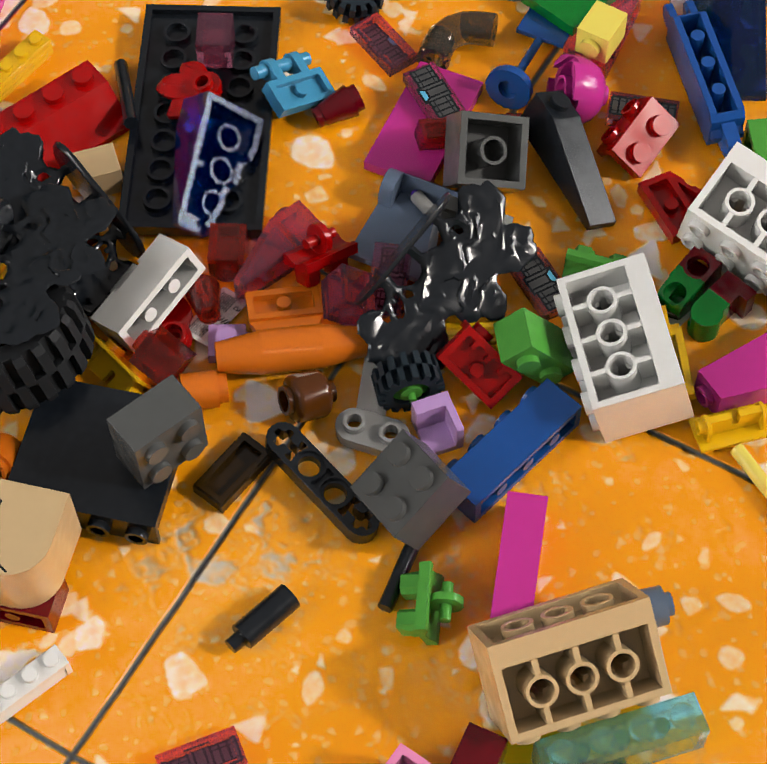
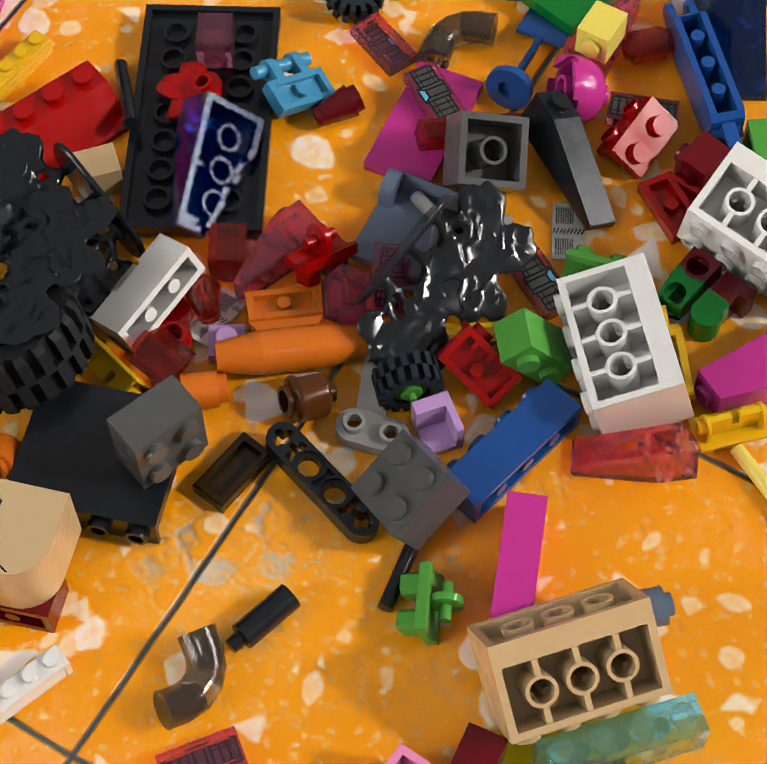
none -> clear smoke cylinder [153,623,227,730]
none -> clear sticker [551,202,585,260]
none -> slope [570,422,698,483]
none -> clear red brick [622,26,675,66]
none -> dark red brick [673,130,731,190]

